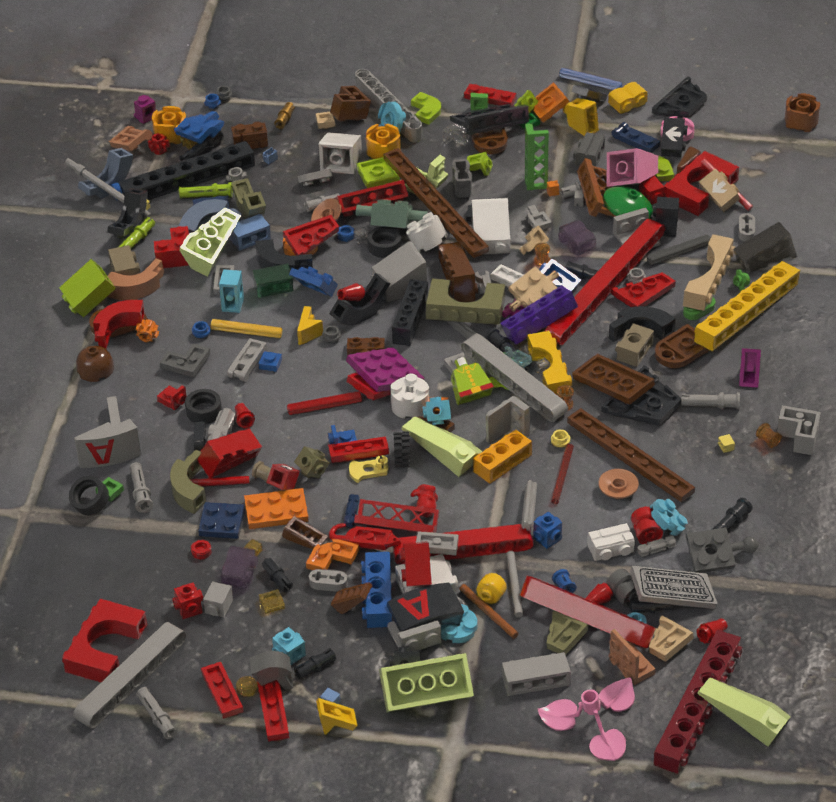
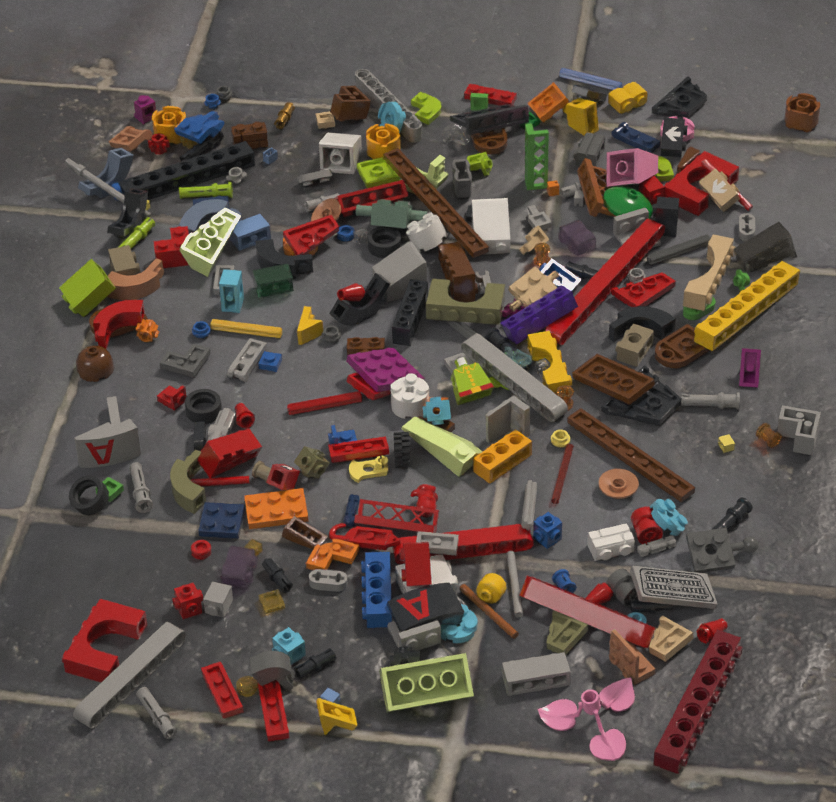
olive arch [231,178,266,219] -> none
blue plate [289,267,338,297] -> none
reddish brown slope [331,582,372,614] -> none
white plate [490,265,523,287] -> none
lime bracket [514,90,538,112] -> none
yellowish green wedge [697,678,791,746] -> none

